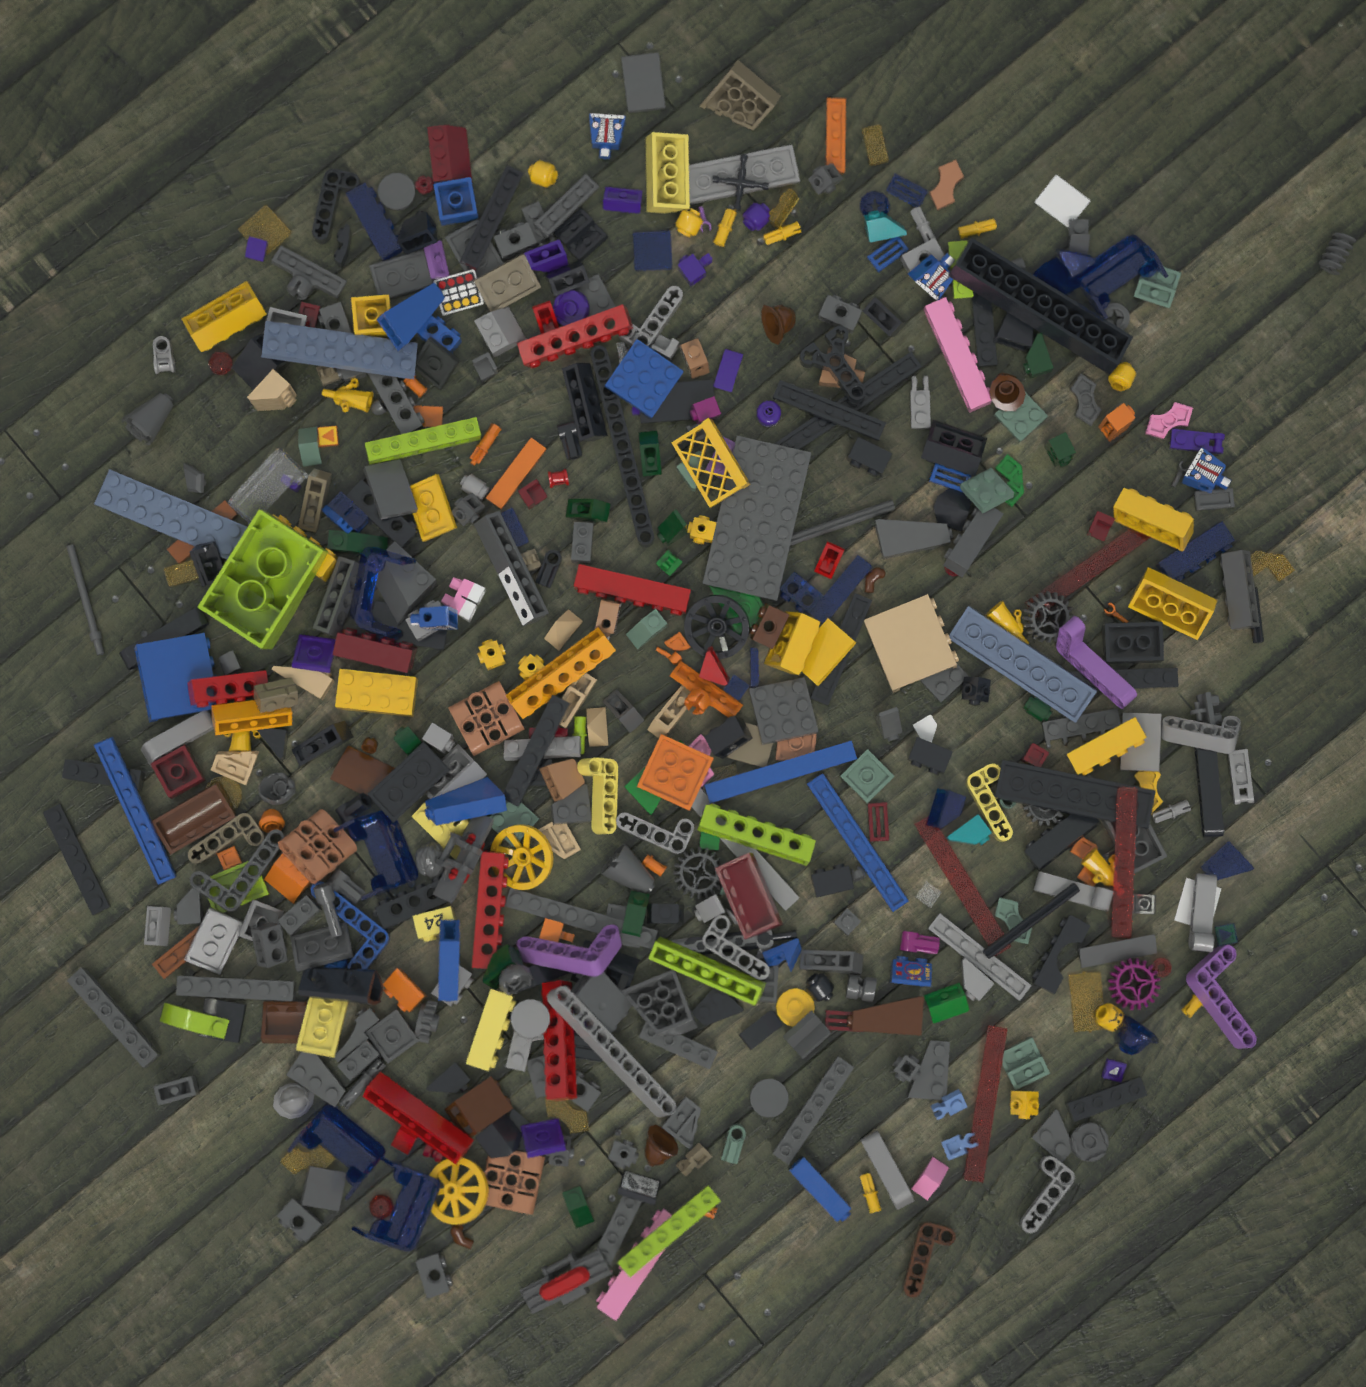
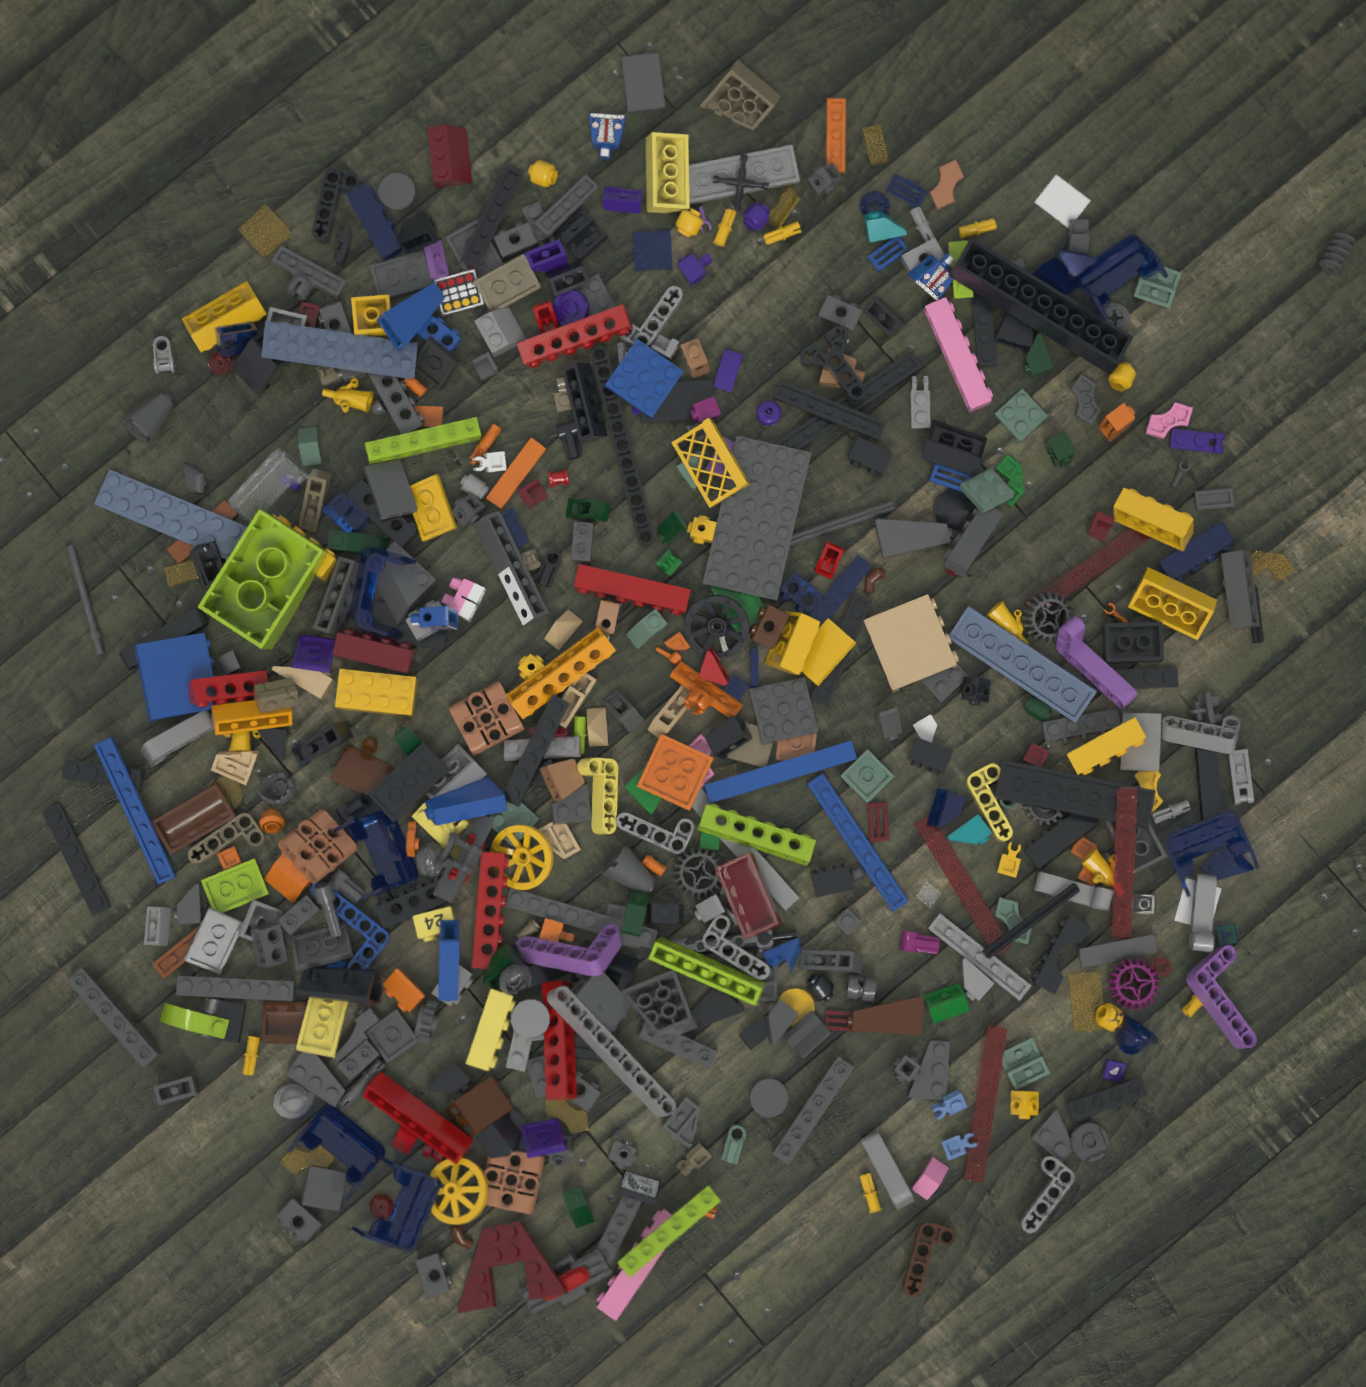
dark red brick [151,745,206,799] -> none
dark grey beam [190,830,284,912] -> none
dark purple slope [245,236,269,262] -> none
tan slope [247,369,297,411] -> none
tile [318,426,339,447] -> none
dark red plate [415,176,434,194] -> none
light grey brick [422,723,455,754] -> none
blue brick [434,177,479,226] -> none
yellow brick [477,639,506,670] -> none
dark green slope [638,431,662,476] -> none
reddish brown piece [644,1124,679,1166] -> none
reddish brown piece [761,305,796,345] -> none
blue slope [789,1156,851,1222] -> none
blue slope [890,956,932,987] -> none
reddish brown piece [989,372,1026,411] -> none
torso [1182,447,1232,493] -> none
none -> clear blue brick [215,321,258,357]
none -> yellow axle [242,1036,260,1076]
none -> orange plate [406,821,419,857]
none -> dark red wing [458,1221,569,1313]
none -> white plate [472,451,506,472]
none -> dark tan pin [516,919,541,939]
none -> dark tan plate [554,377,572,413]
none -> dark grey slope [765,1000,798,1047]
none -> yellow plate [997,842,1021,878]
none -> clear blue windscreen [1165,811,1260,897]

